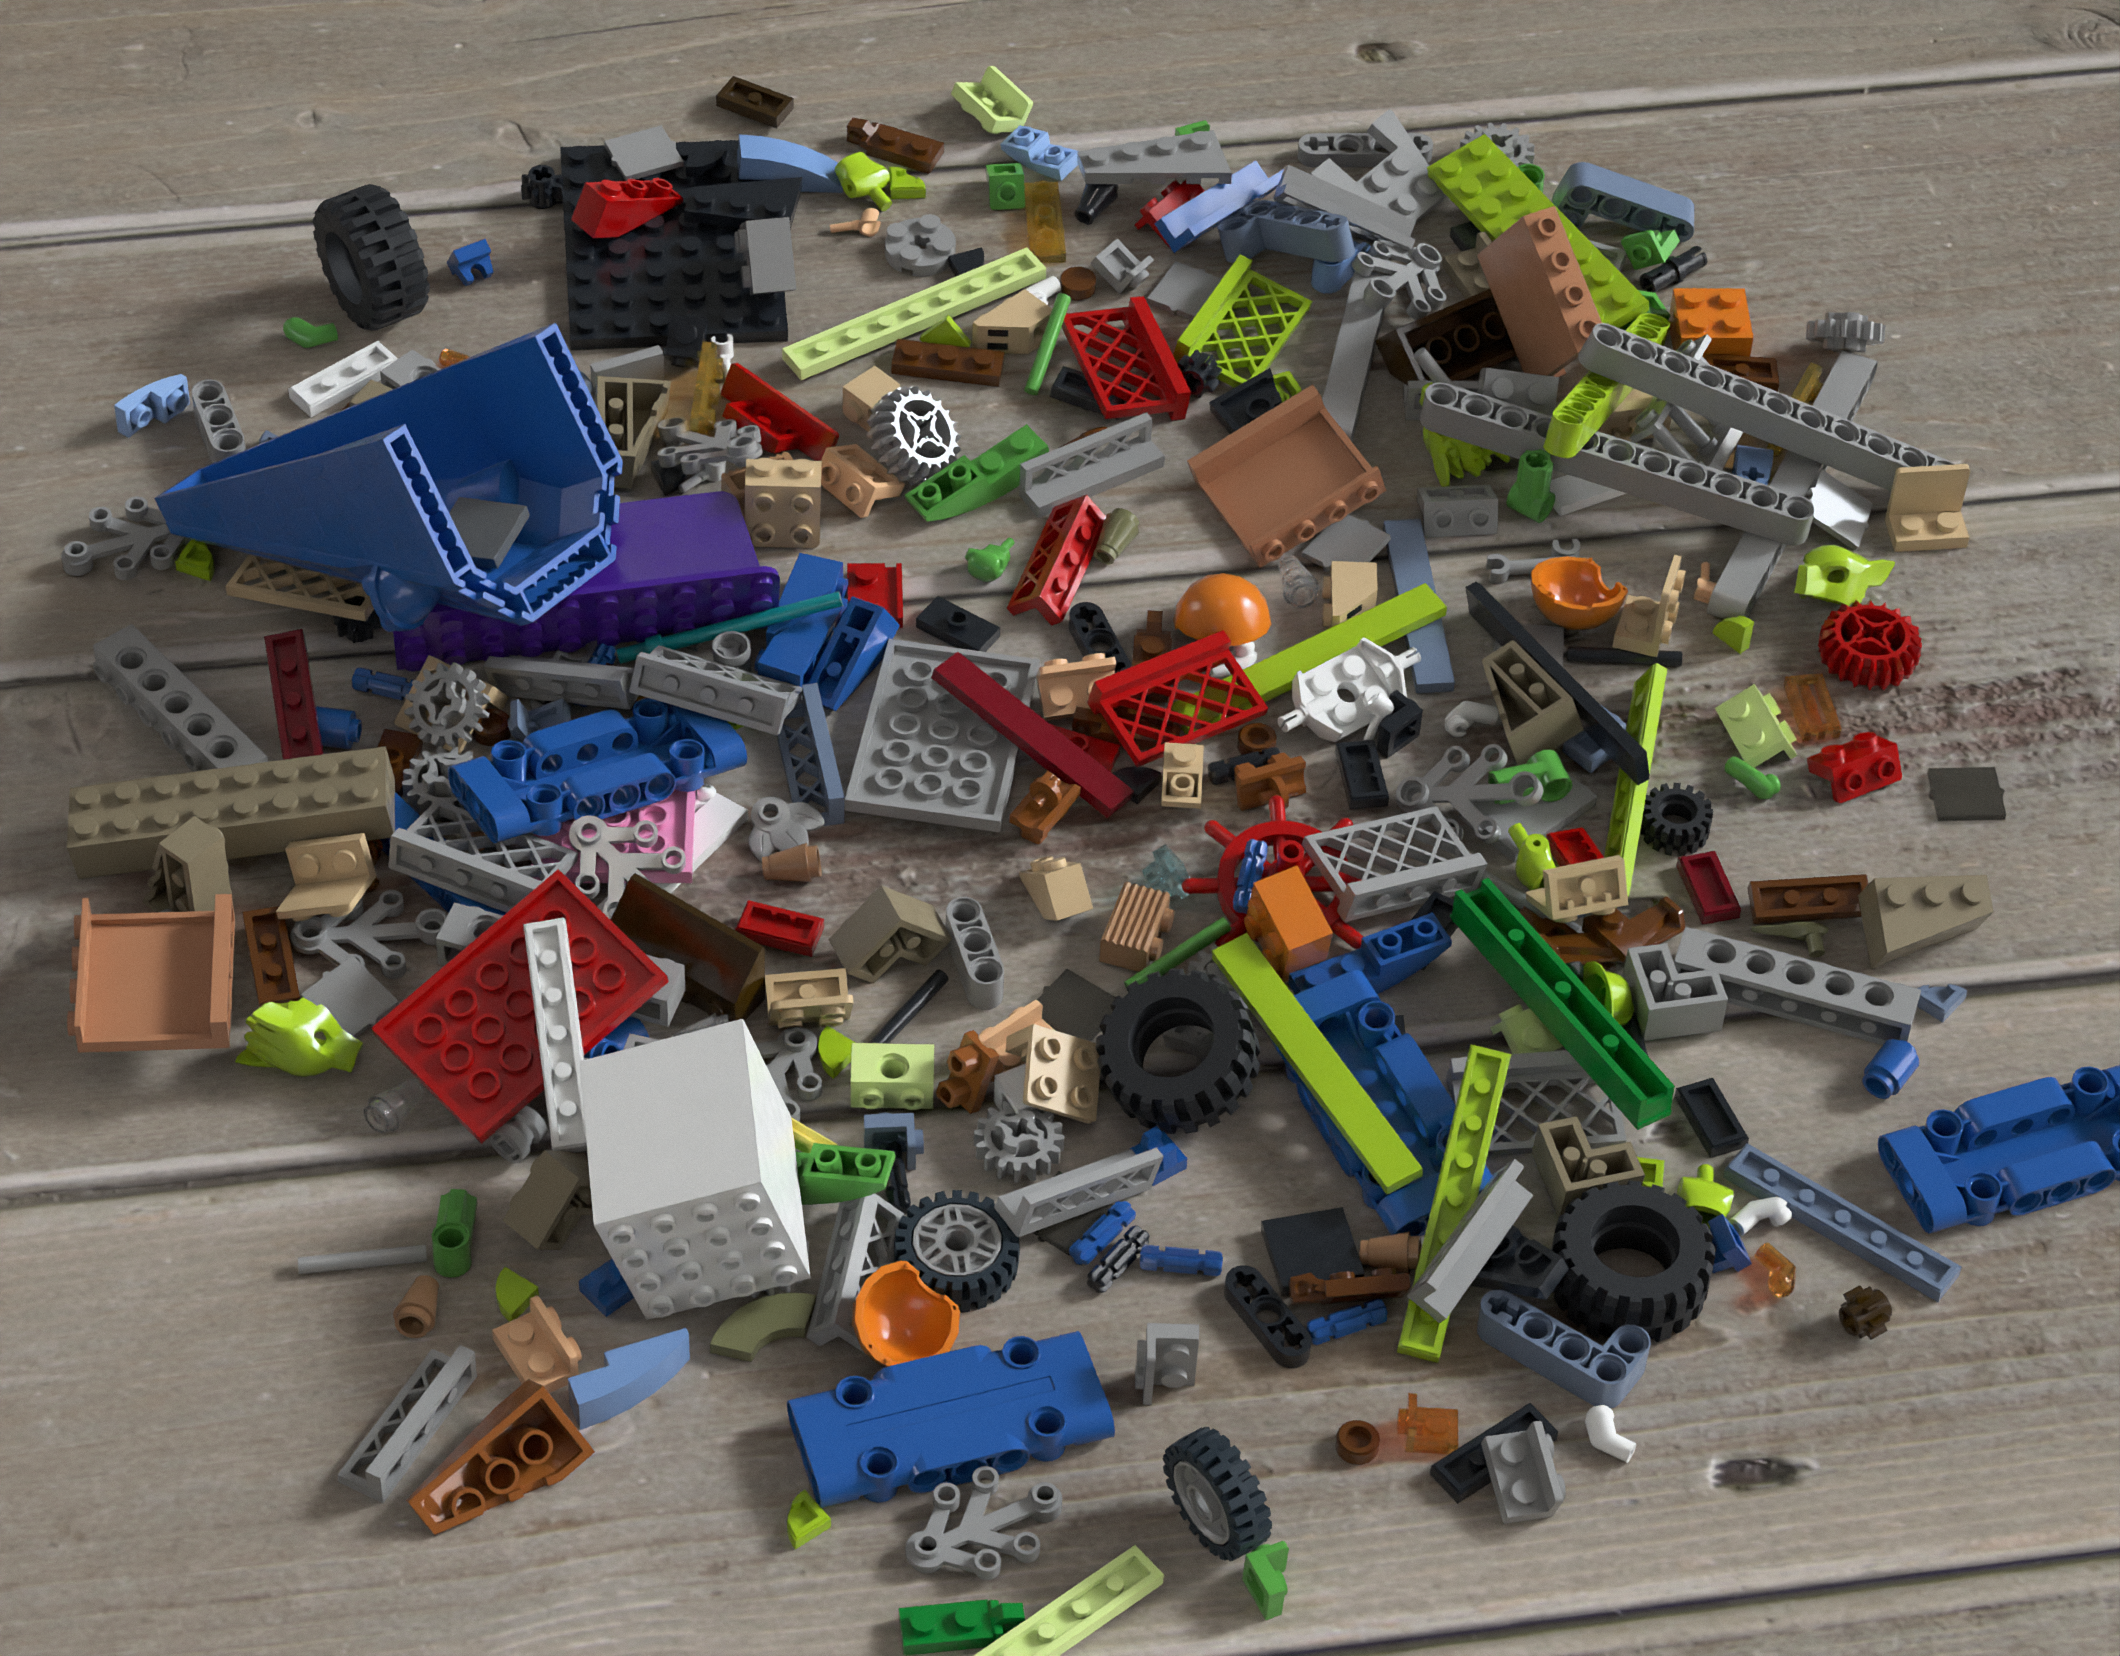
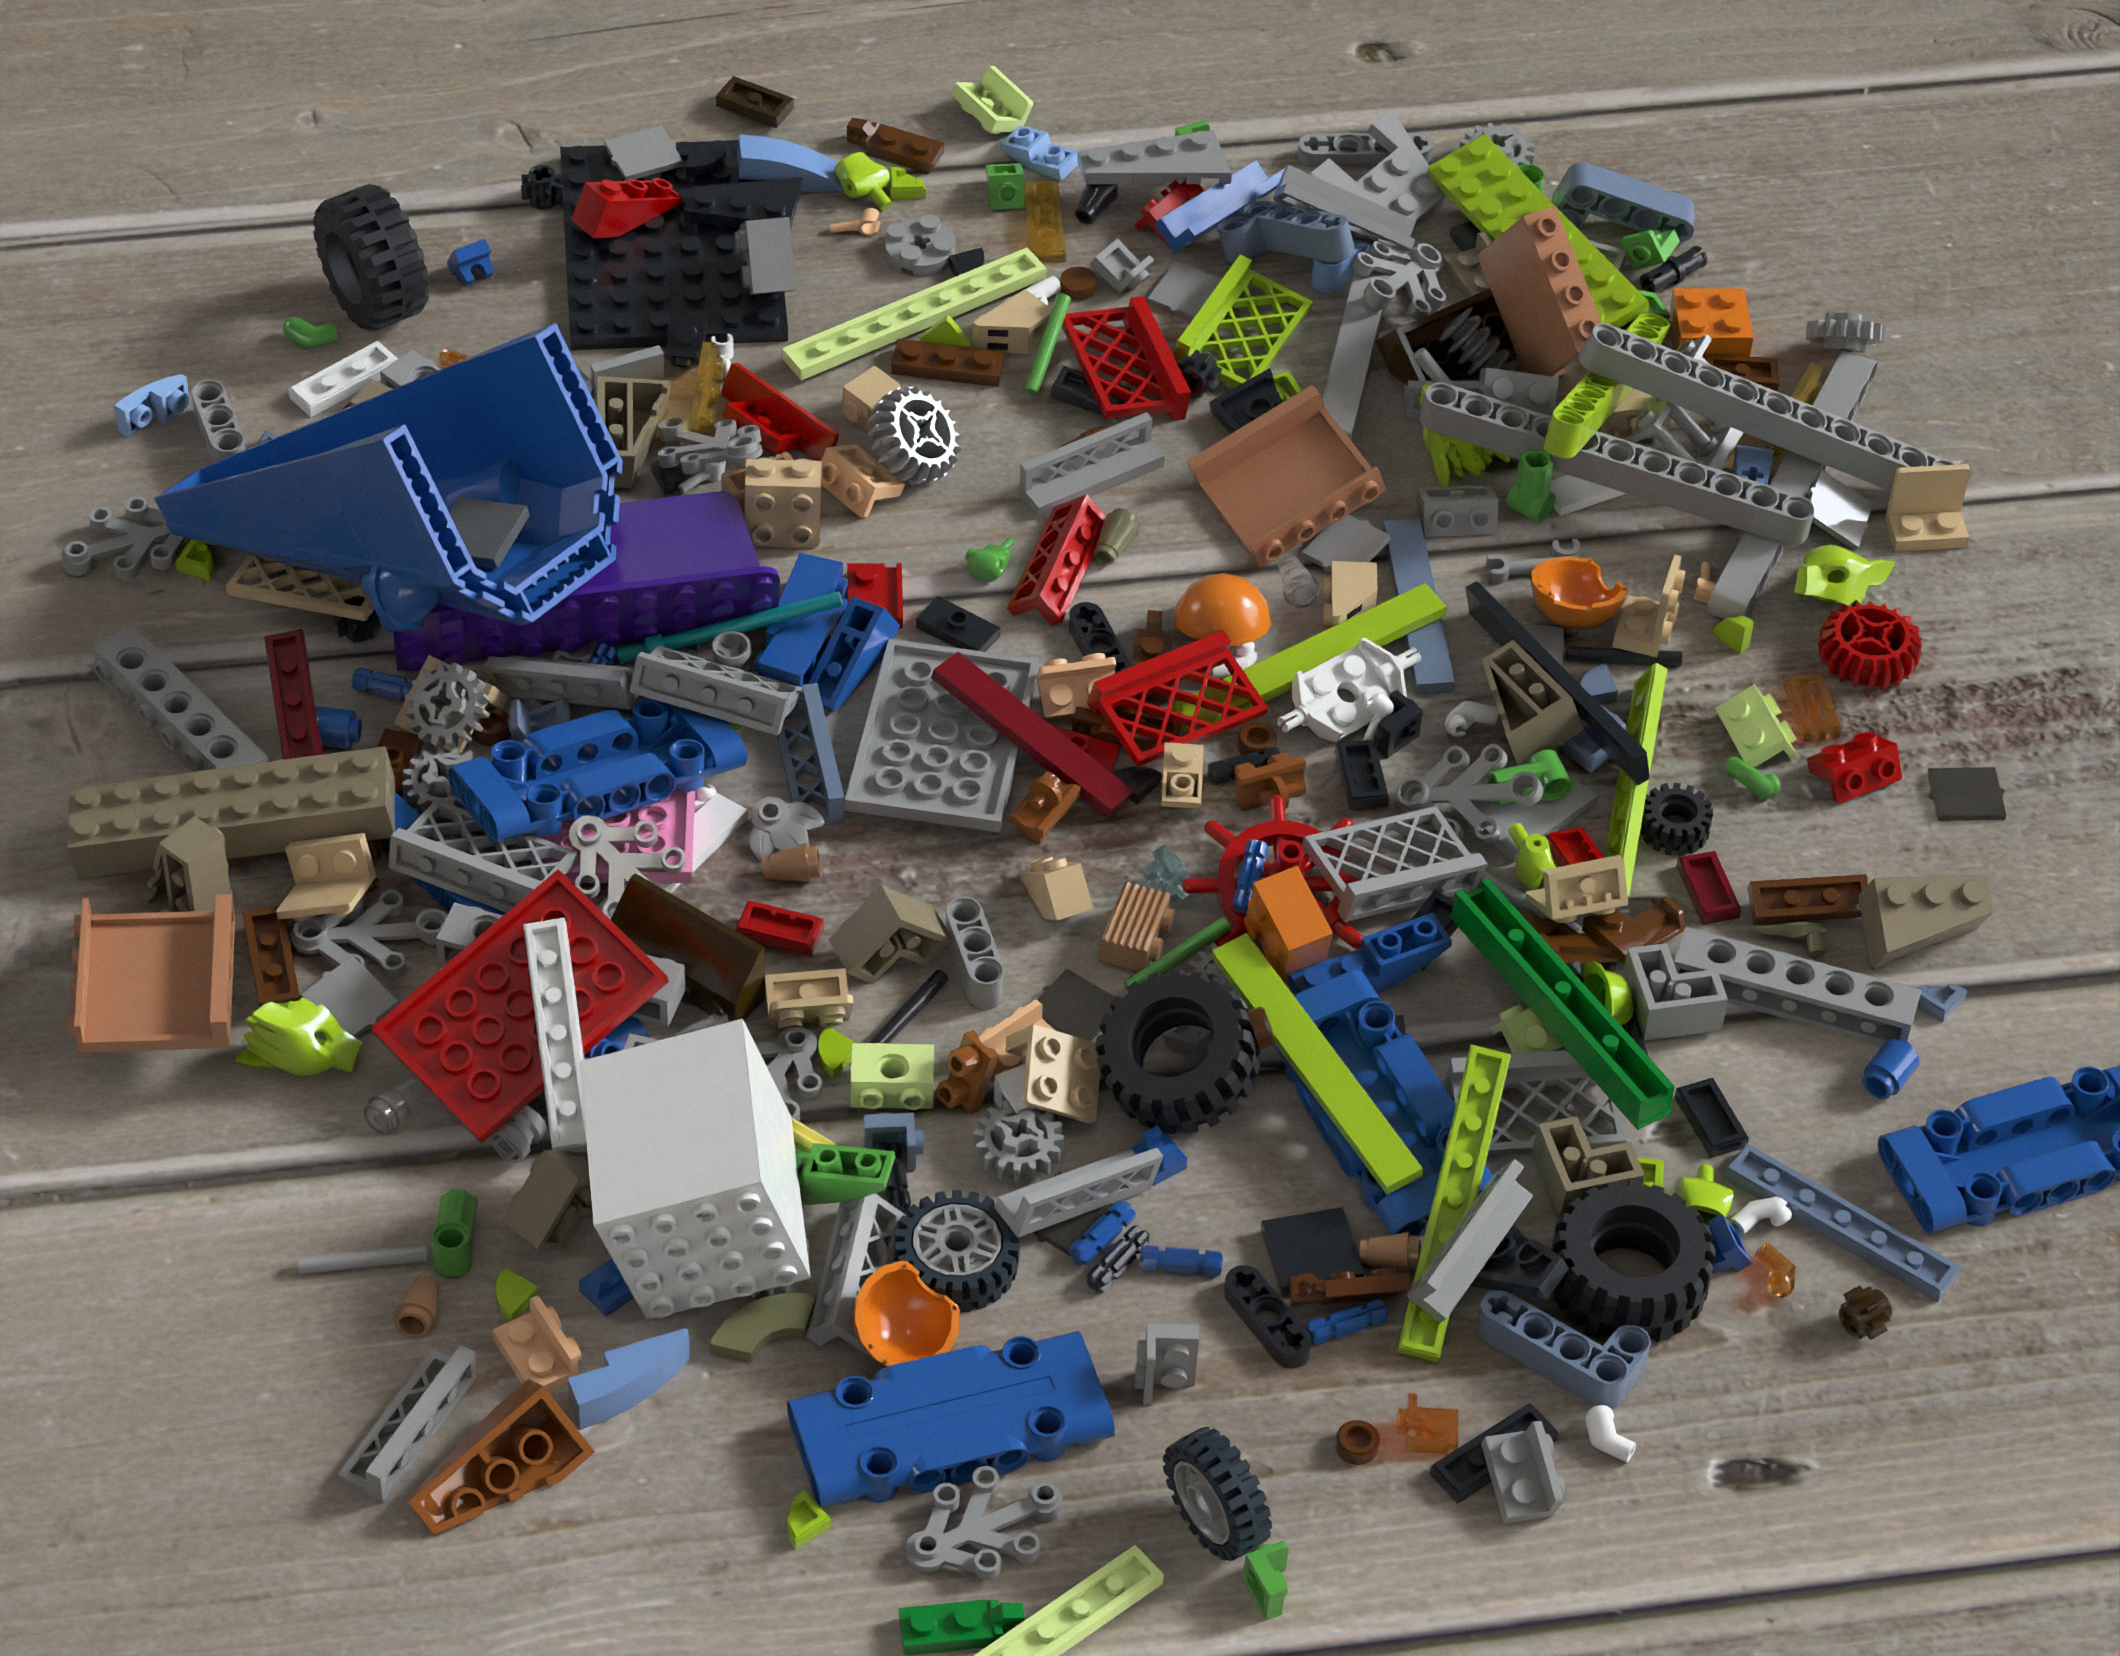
bright green slope [905,424,1049,522] -> none
none -> reddish brown tile [1248,1006,1276,1050]
none -> dark grey piece [1439,307,1518,381]
none -> sand blue tile [1580,664,1618,703]

